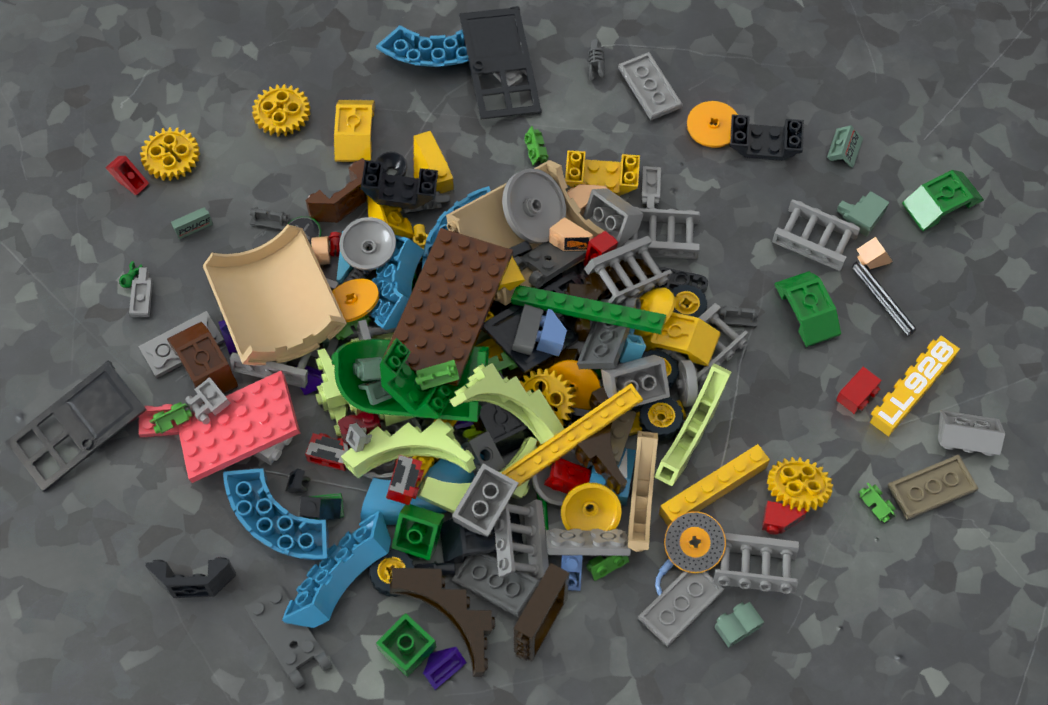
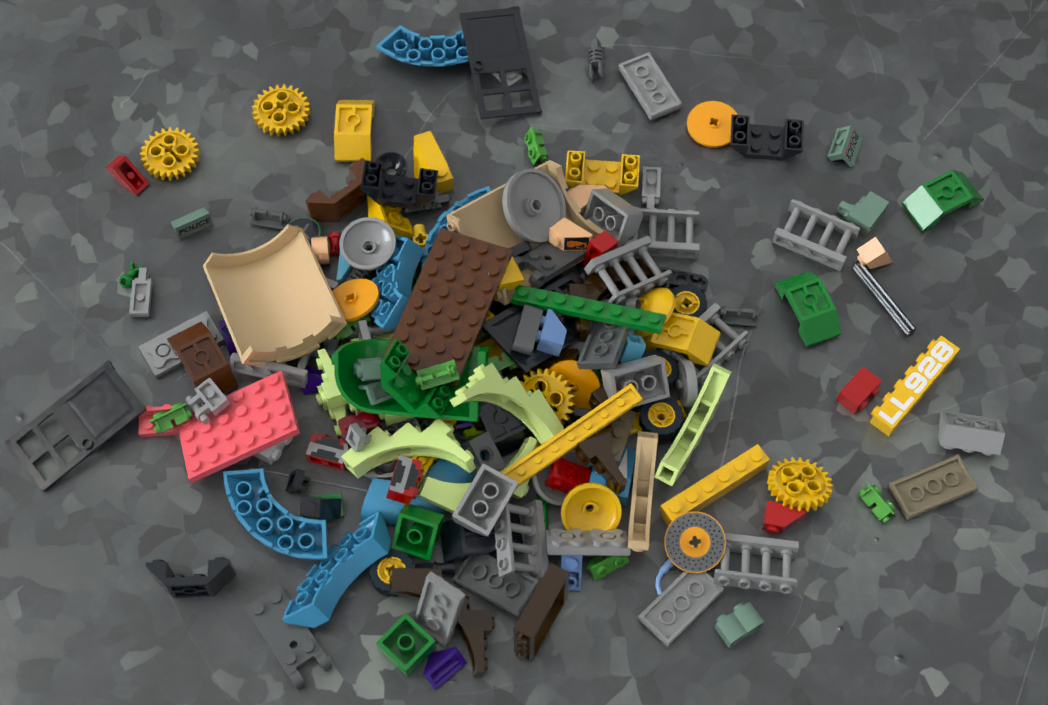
none -> light grey piece [414,572,466,647]

